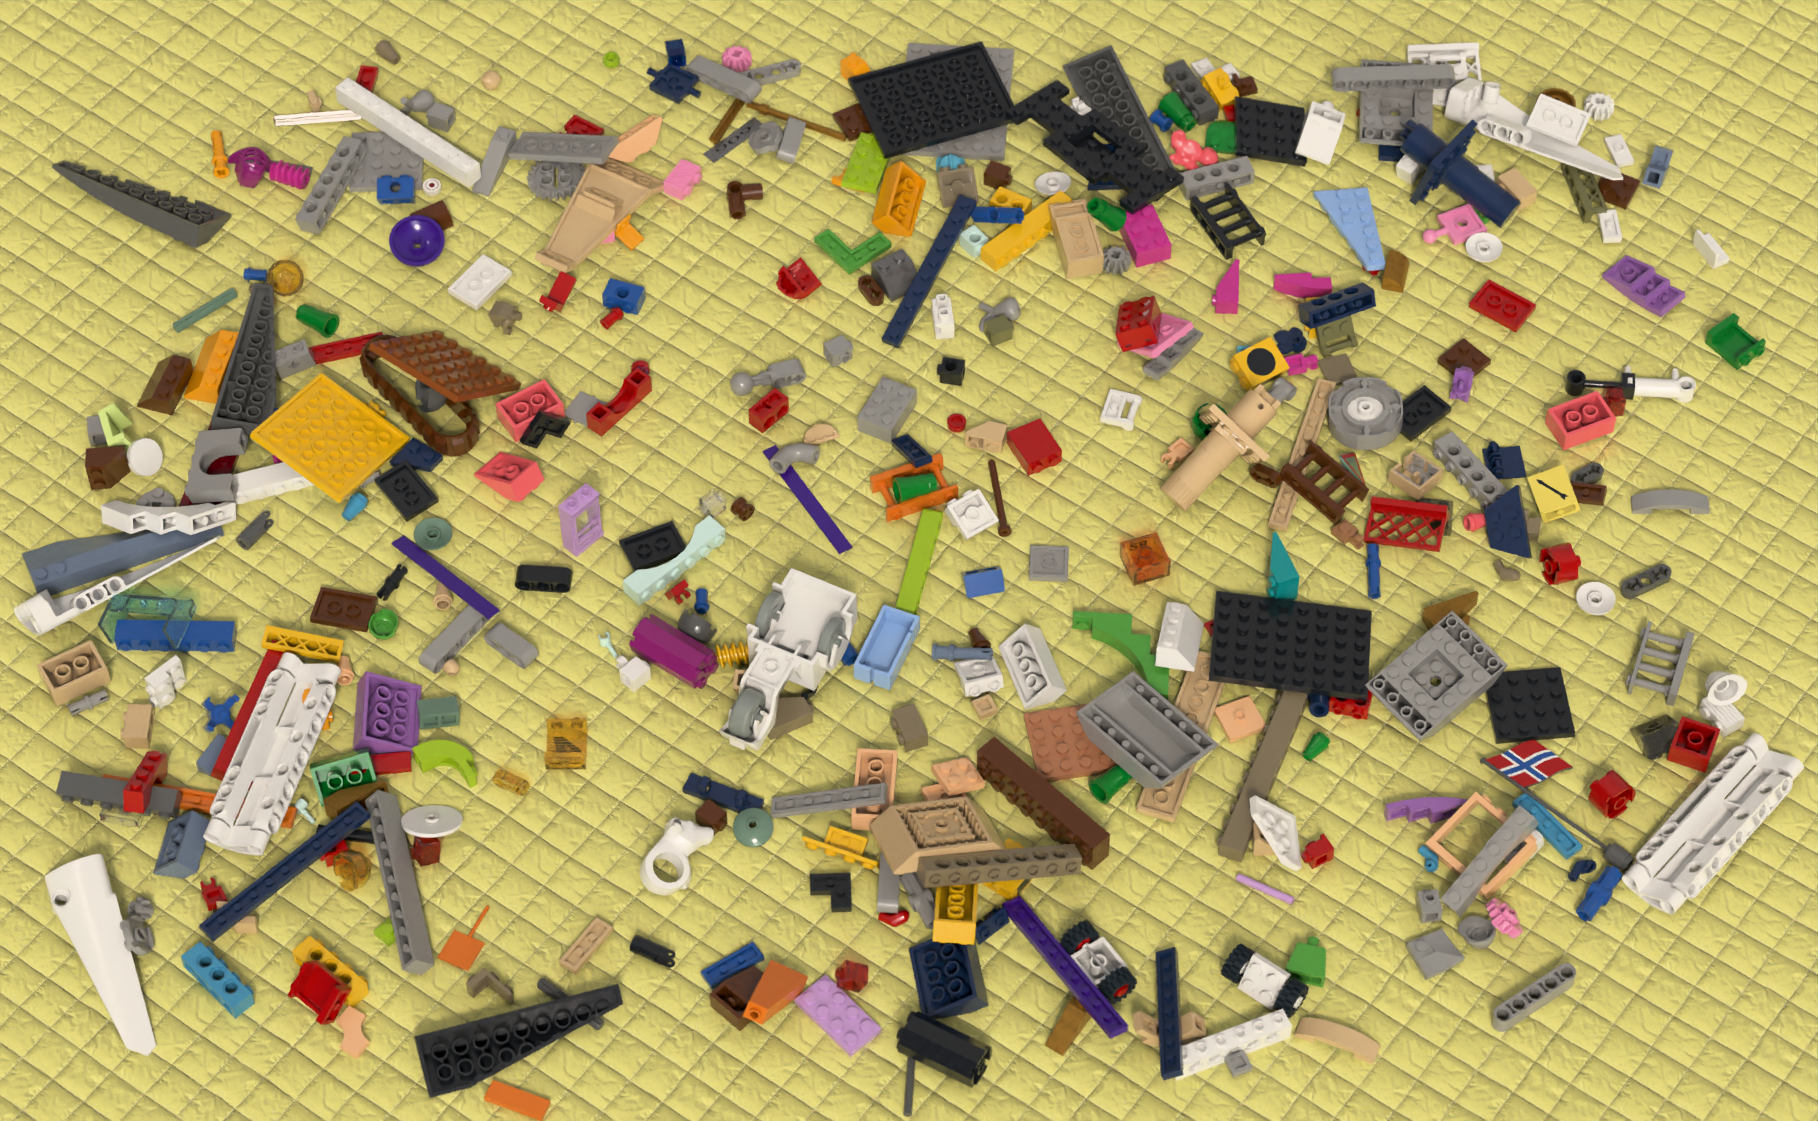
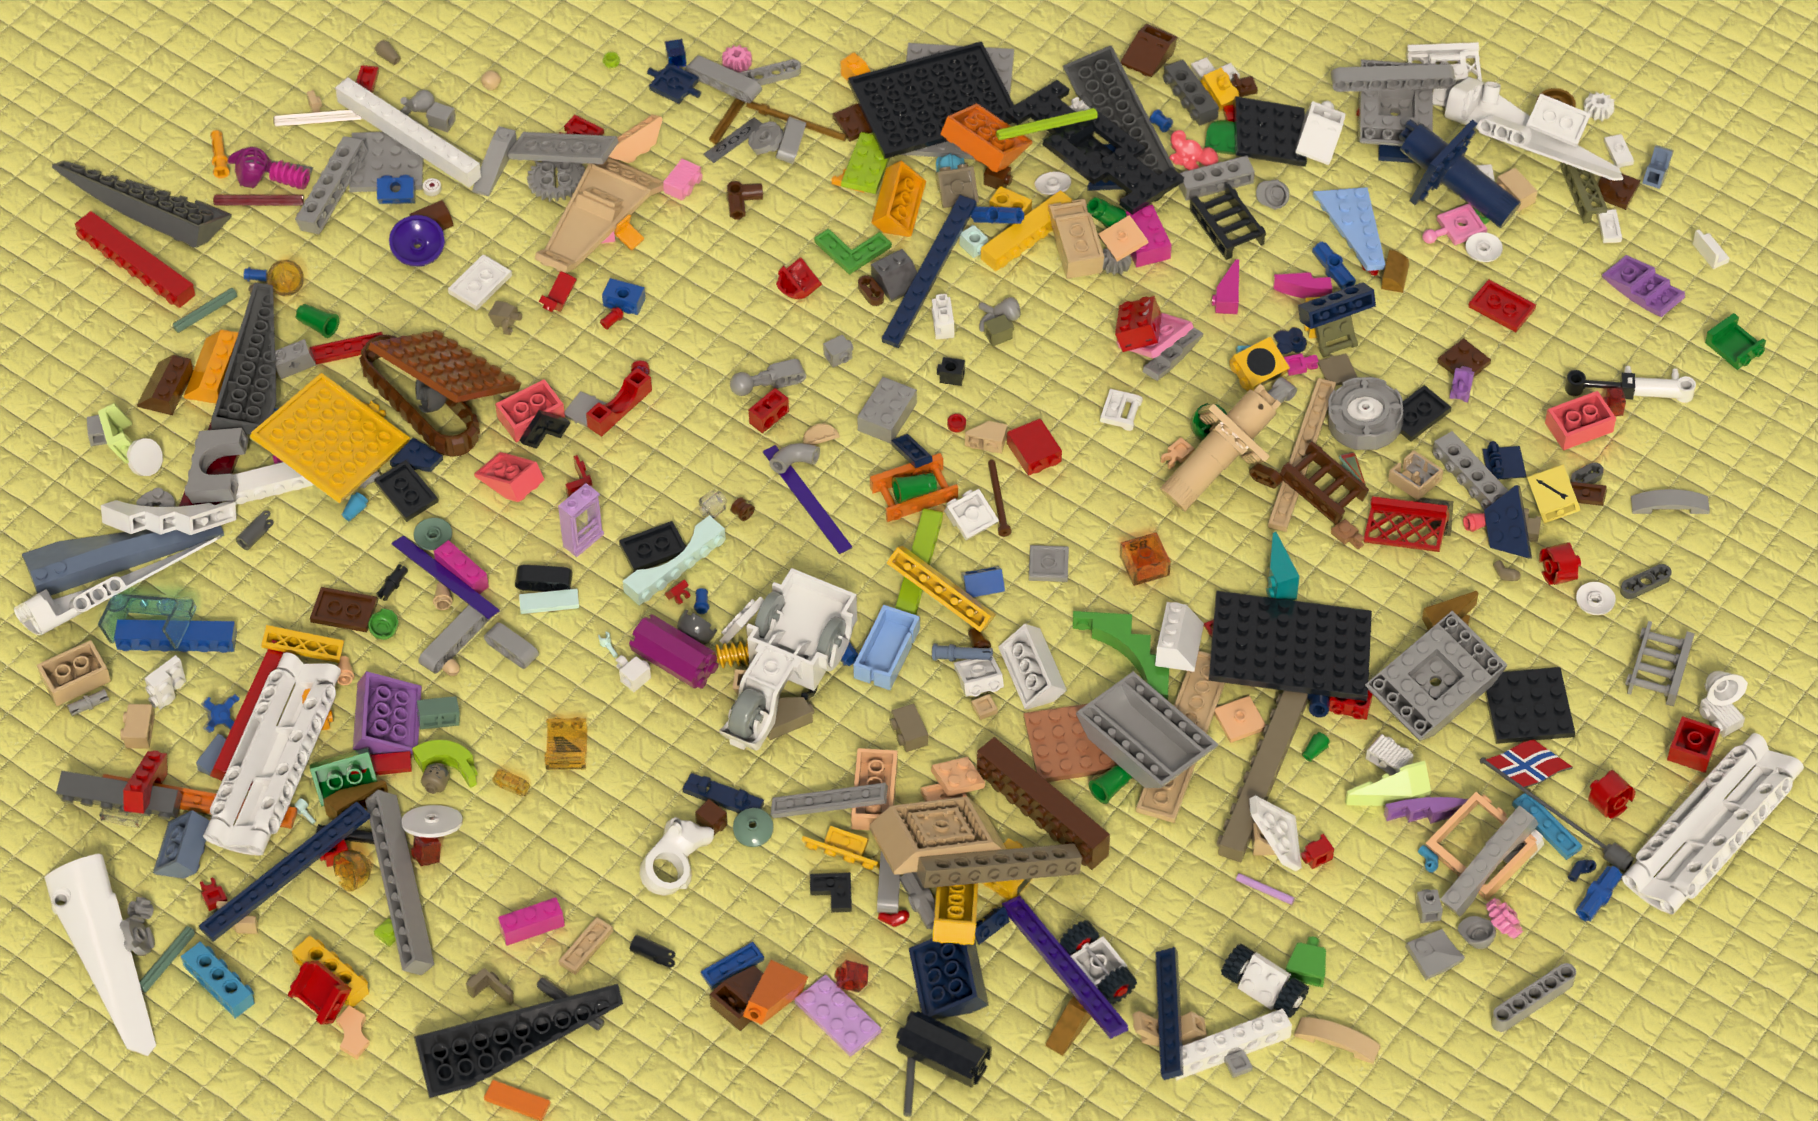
reddish brown slope [85,446,130,490] -> none
orange piece [437,905,489,971] -> none
green plant [1158,92,1197,133] -> none
blue pin [1366,544,1381,599] -> none
white slope [1396,155,1424,185] -> none
clear smoke slope [1630,714,1679,760] -> none
none -> red brick [75,211,195,309]
none -> sand green axle [139,926,195,993]
none -> dark red axle [213,195,304,206]
none -> dark tan head [421,763,450,794]
none -> dark pink brick [434,540,489,594]
none -> dark pink brick [498,897,565,946]
none -> light aqua tile [519,589,579,614]
none -> red bracket [565,455,593,497]
none -> white plate [719,596,764,644]
none -> yellow brick [887,546,996,632]
none -> orange slope [941,103,1033,173]
none -> lime axle [996,108,1098,140]
none -> light nougat plate [1098,215,1148,262]
none -> reddish brown slope [1120,23,1178,77]
none -> light grey hat [1256,180,1290,210]
none -> blue piece [1312,241,1356,289]
none -> yellowish green wedge [1345,761,1431,806]
none -> white brick [1366,734,1414,775]

